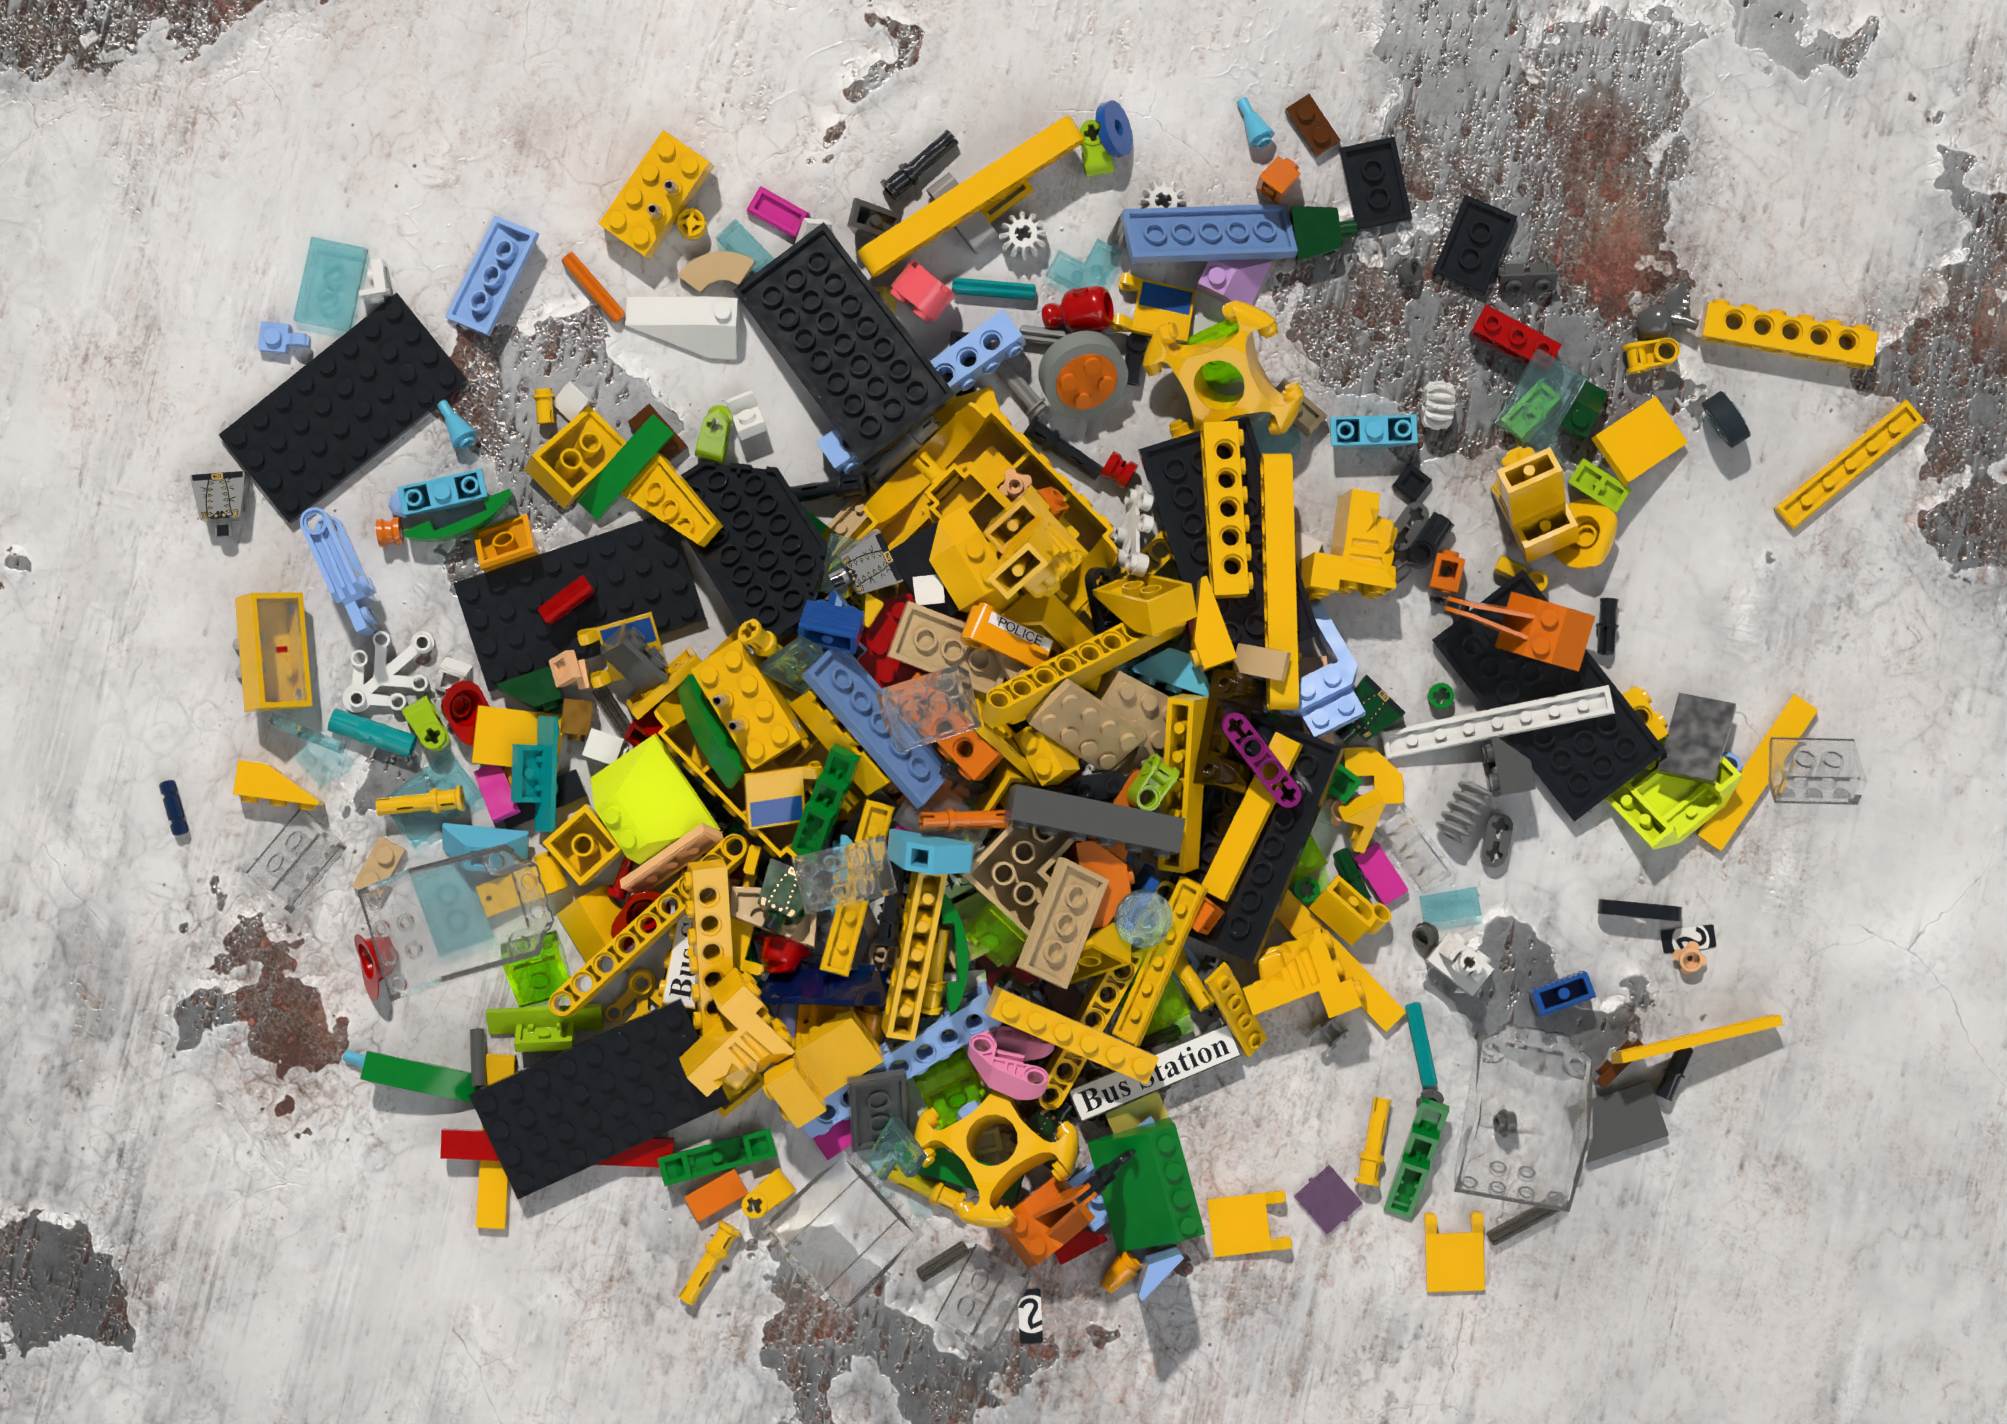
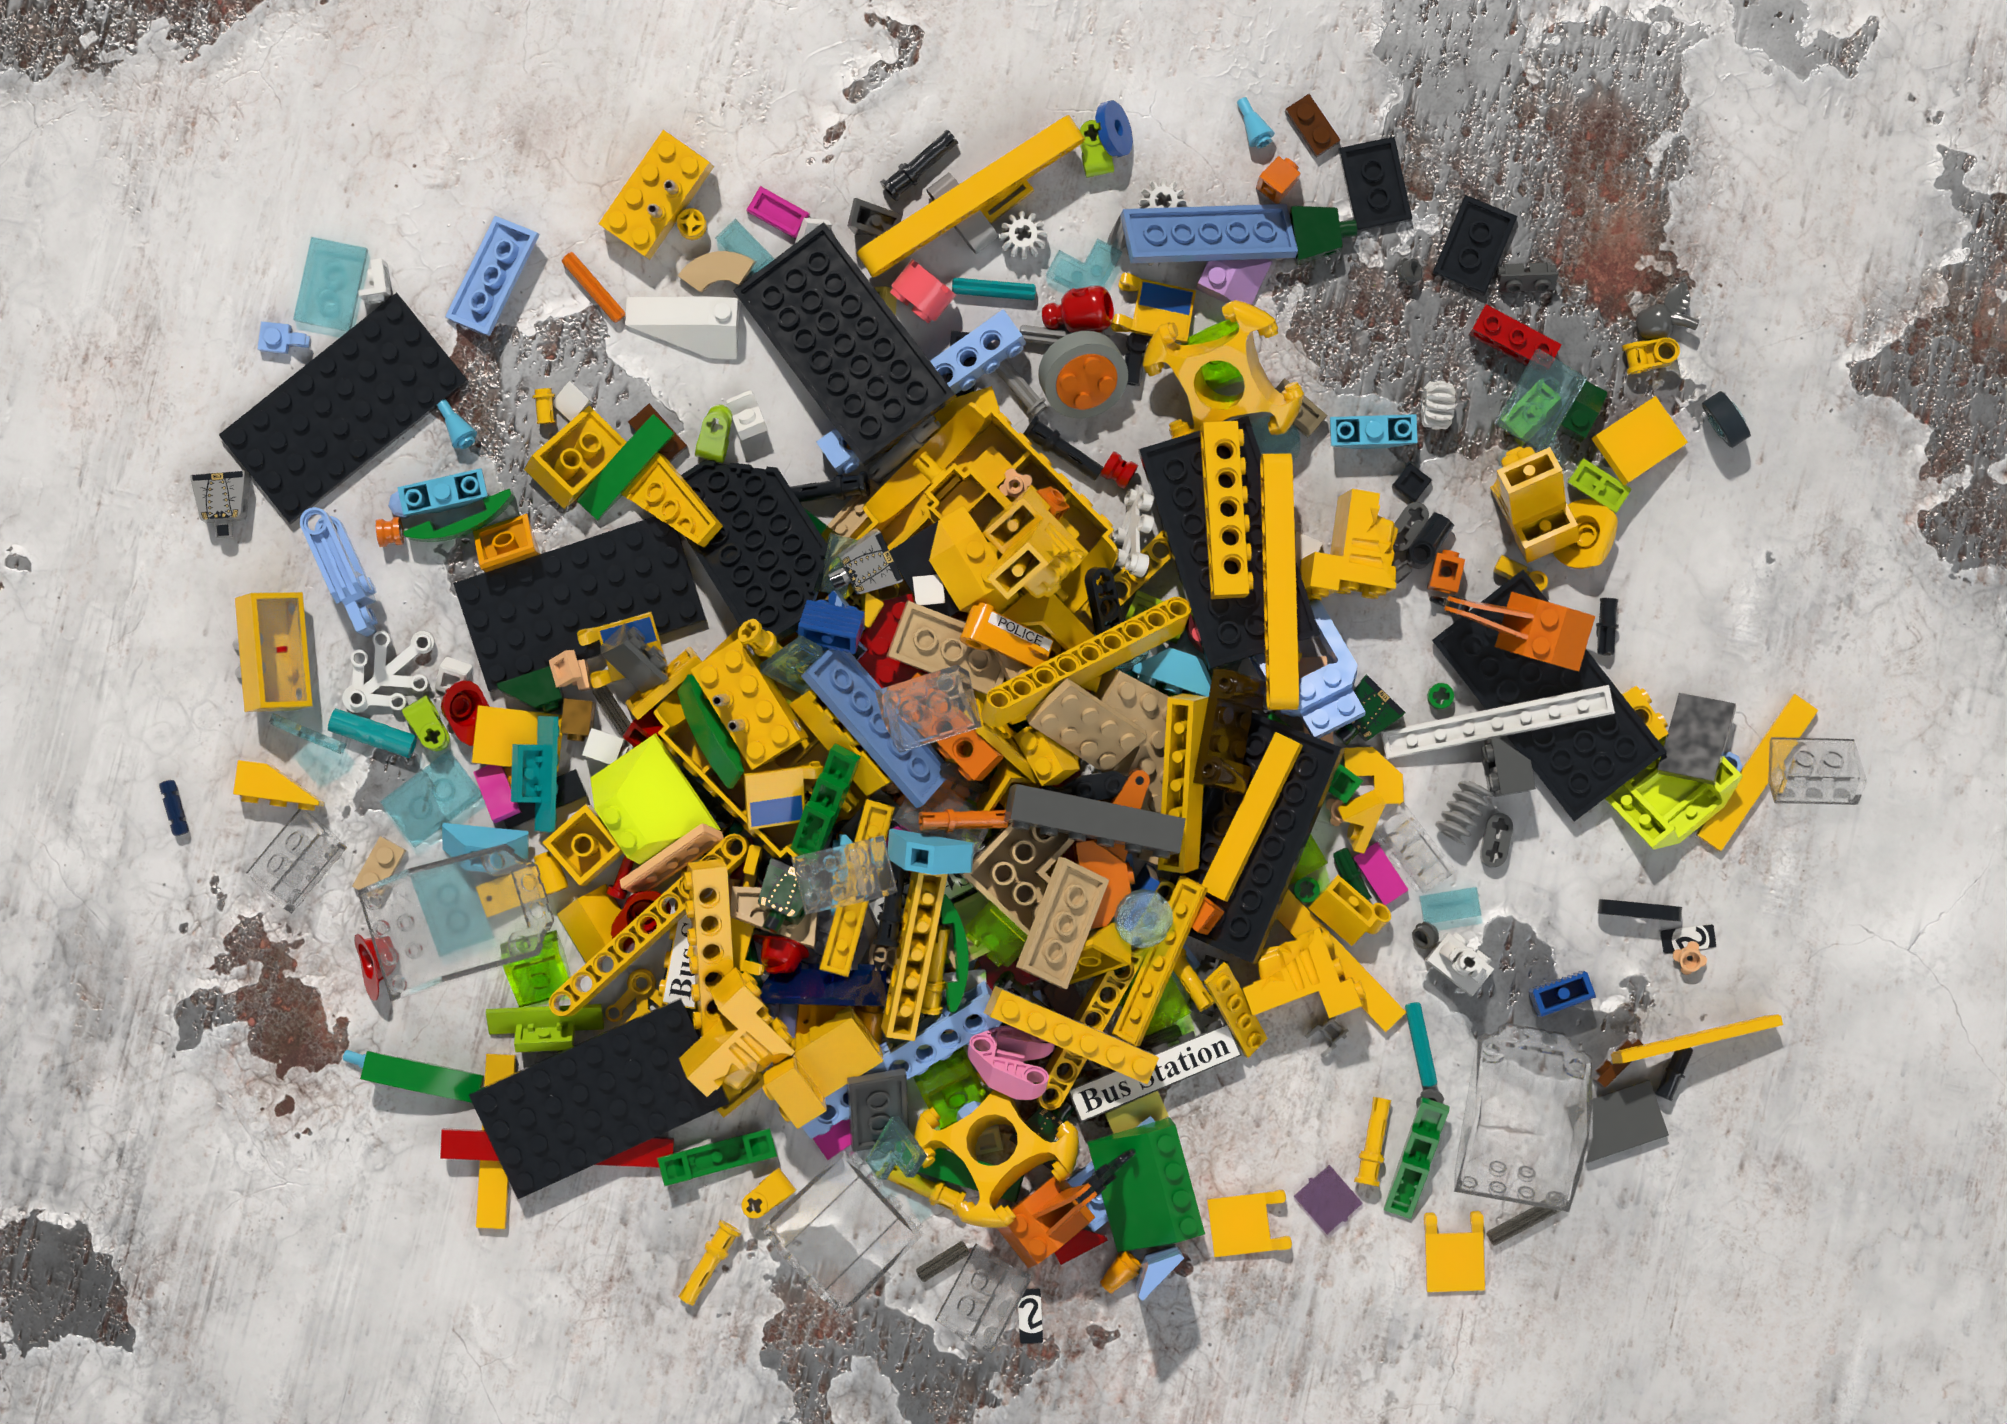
yellow pin [375,785,466,816] -> none
dark grey piece [470,1028,486,1088] -> none
red slope [538,575,595,625] -> none
orange tile [684,1168,749,1222] -> none
yellow slope [1092,573,1197,637] -> none
lime piece [1127,753,1180,811] -> none
yellow slope [1189,576,1237,672] -> none
magenta beam [1221,712,1301,808] -> none
tan slope [1232,643,1291,682] -> none
dark grey plate [1493,1109,1517,1137] -> none
yellow brick [1698,299,1879,370] -> none
yellow tile [1773,399,1925,530] -> none

